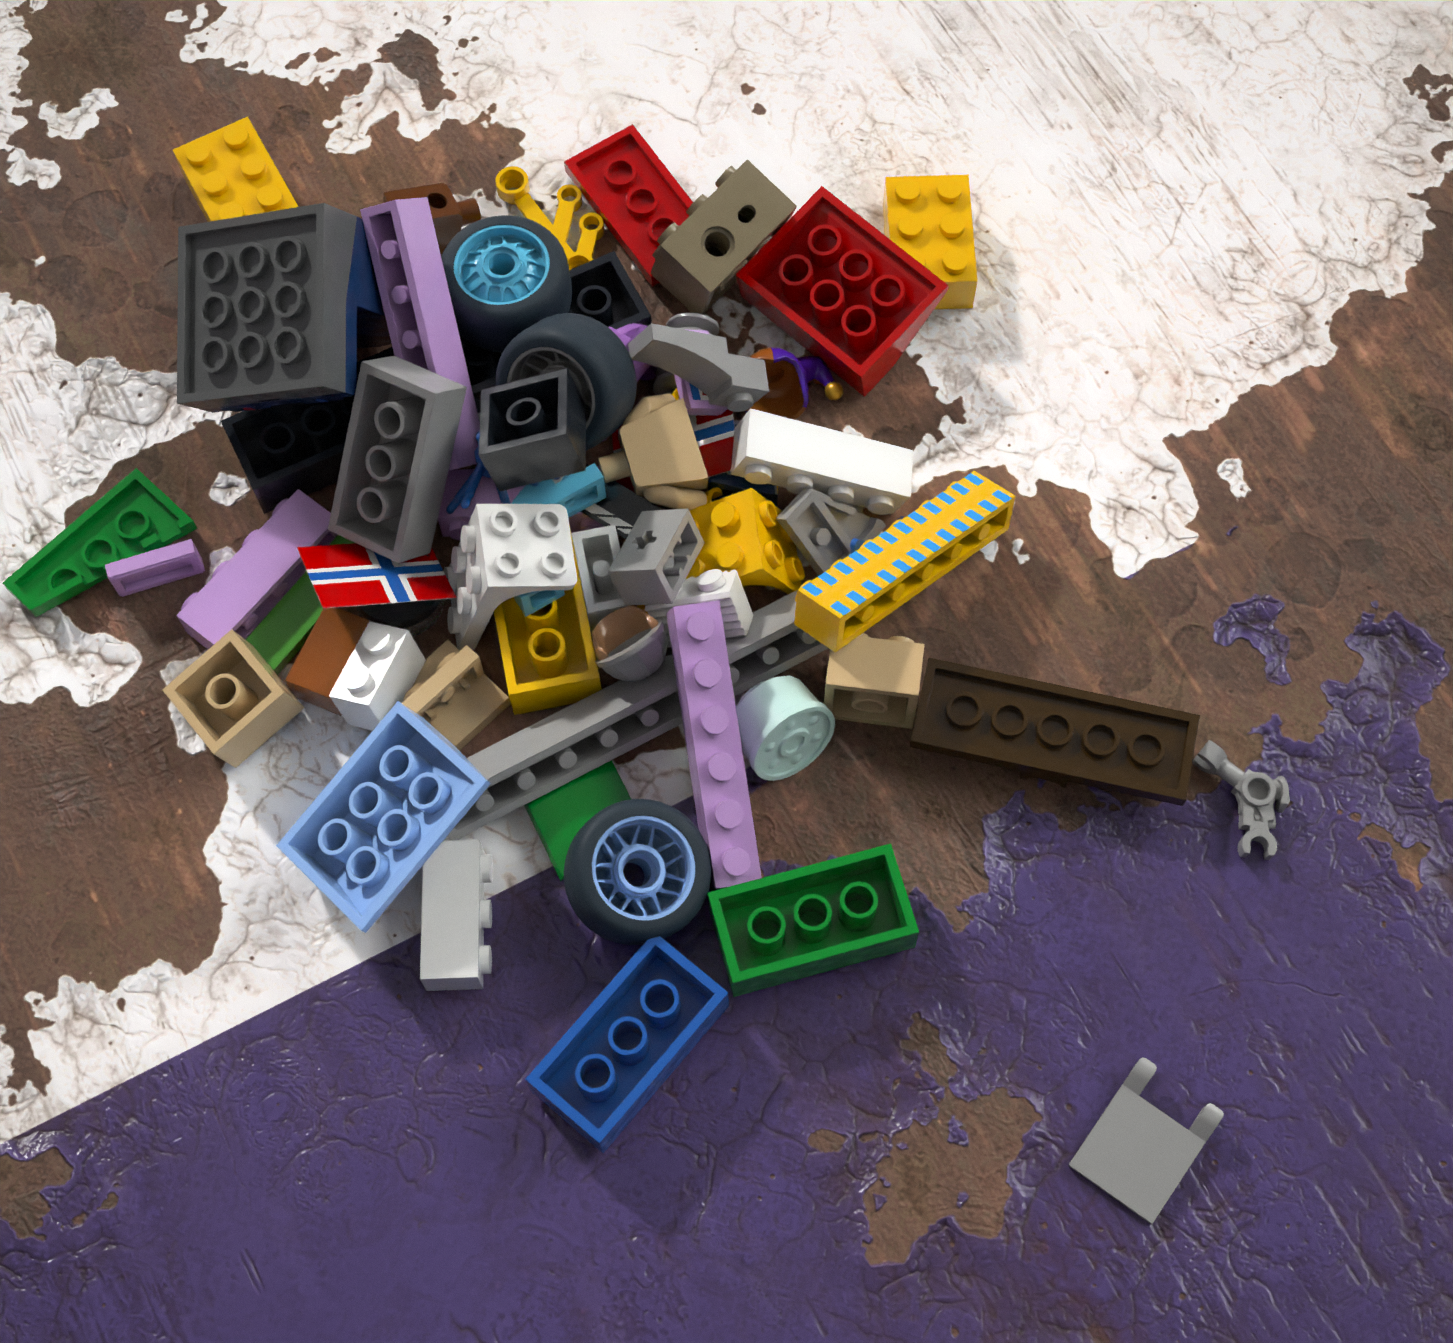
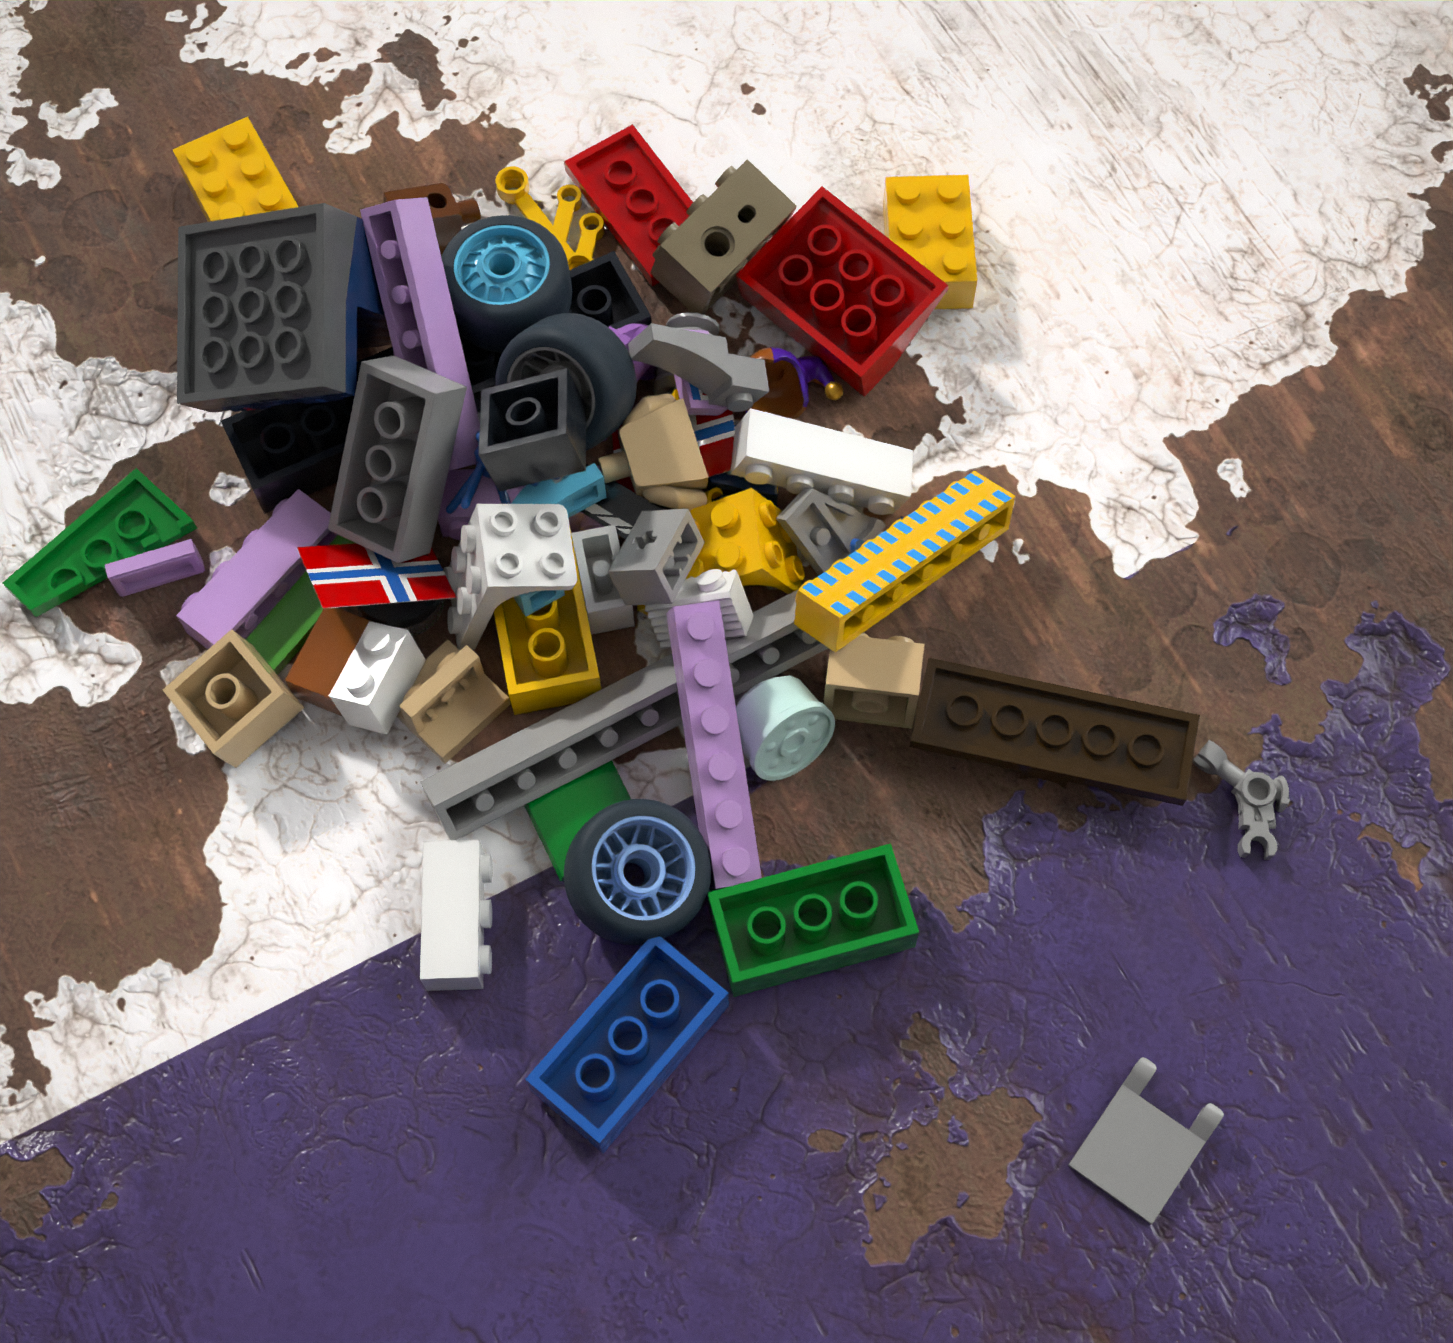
light blue slope [276,701,491,933] -> none
piece [592,605,667,681] -> none

